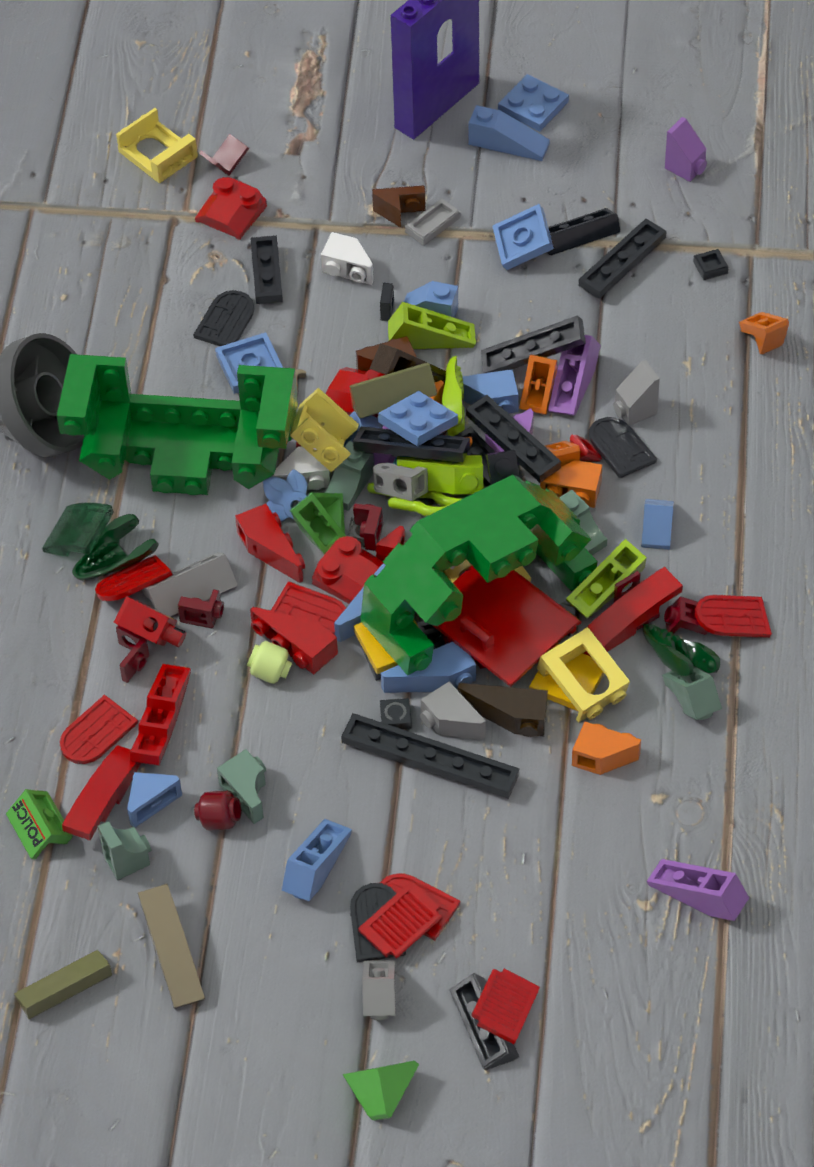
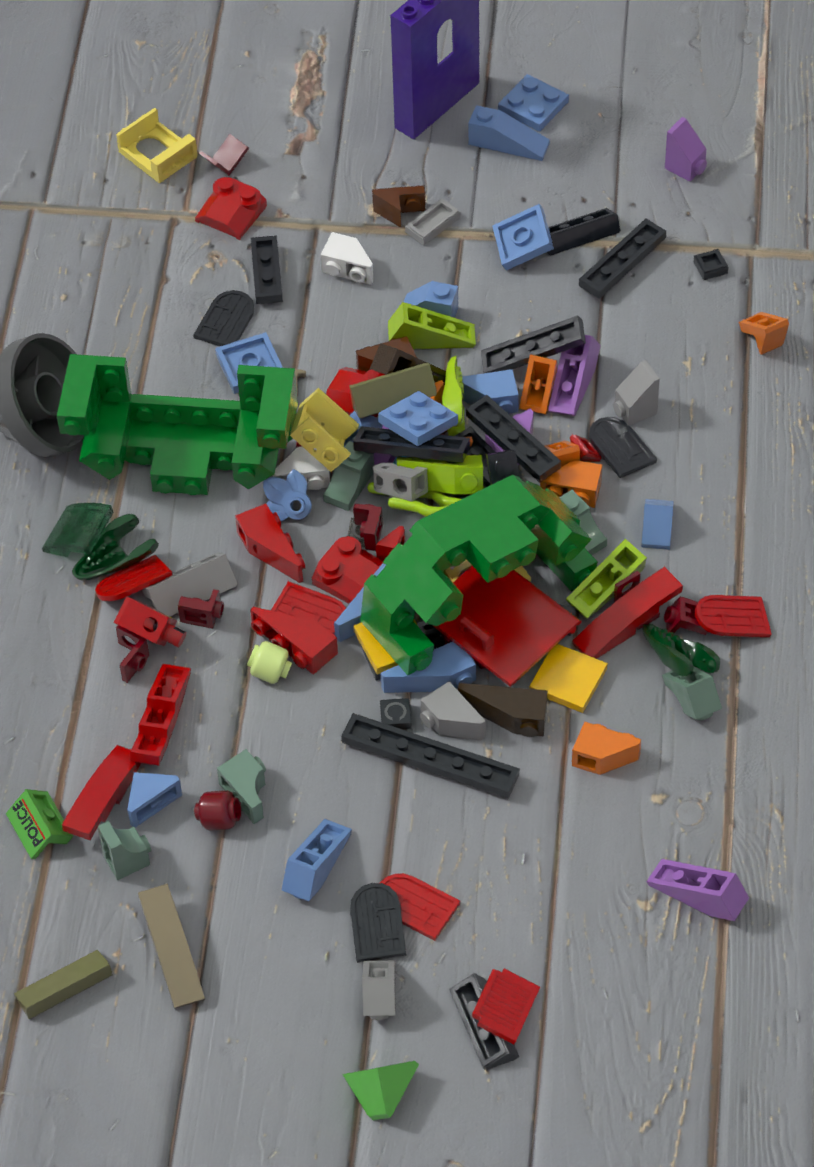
red window [59,694,138,764] -> none
bright green slope [289,492,346,555] -> none
red window [358,880,442,959] -> none
black tile [380,283,394,321] -> none
light yellow panel [537,627,630,723] -> none

